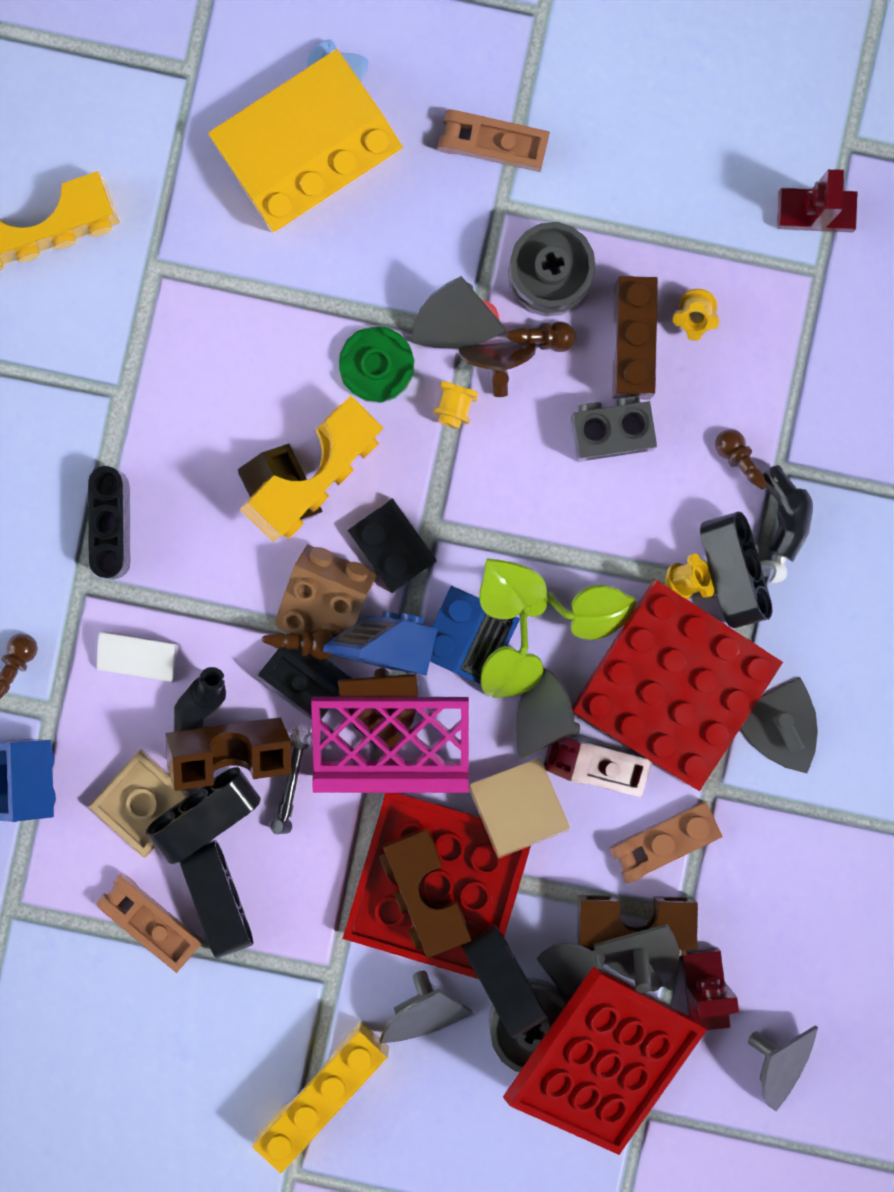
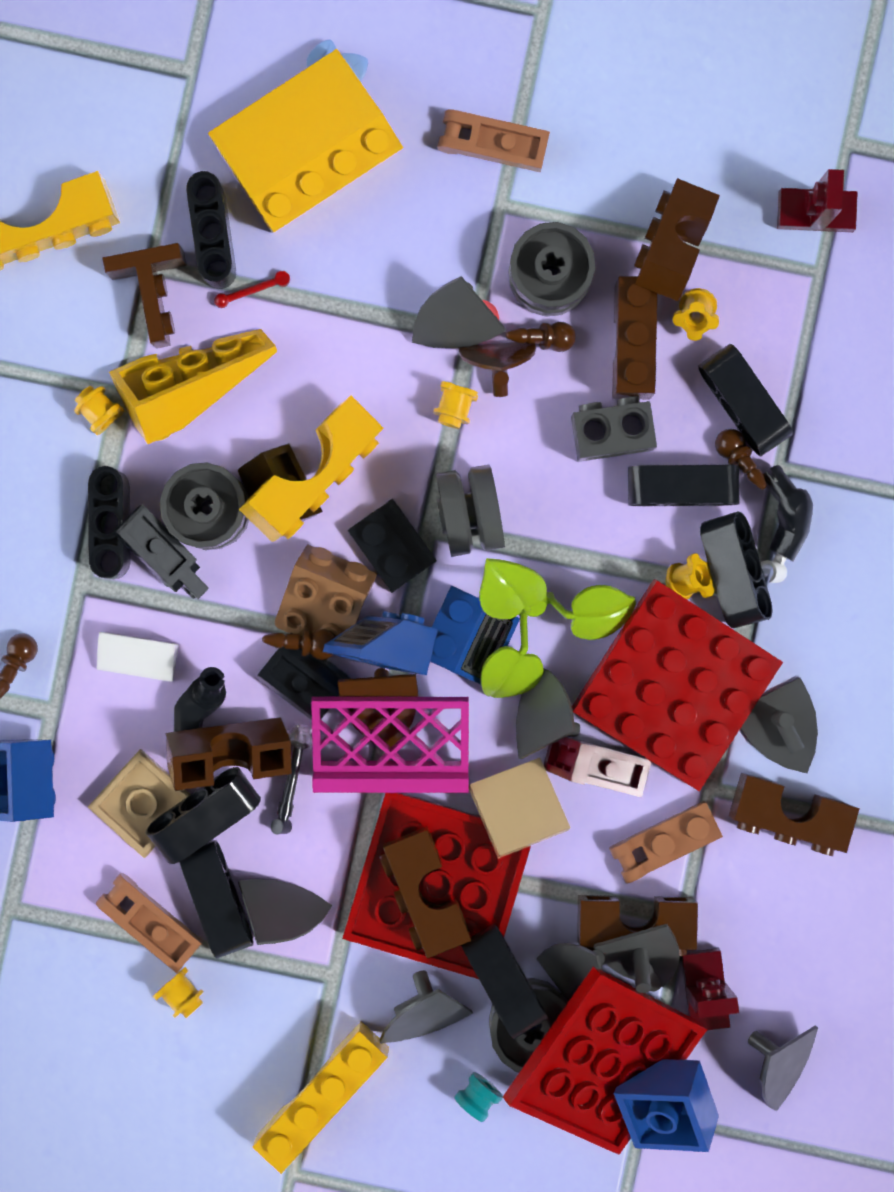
green tile [339,326,415,403] -> none
none -> yellow brick [74,385,125,436]
none -> reddish brown bracket [102,243,187,349]
none -> yellow wedge [109,329,277,444]
none -> black hinge [113,505,209,599]
none -> yellow brick [153,967,204,1019]
none -> dark grey wheel [160,462,250,551]
none -> black beam [186,171,236,289]
none -> red hinge [214,271,290,308]
none -> dark grey shield [238,879,332,945]
none -> dark grey wheel [436,464,505,557]
none -> teal wheel [454,1072,503,1122]
none -> blue slope [614,1059,719,1152]
none -> black beam [628,465,740,507]
none -> reddish brown arch [634,178,720,301]
none -> black beam [698,344,793,457]
none -> reddish brown arch [728,772,860,857]

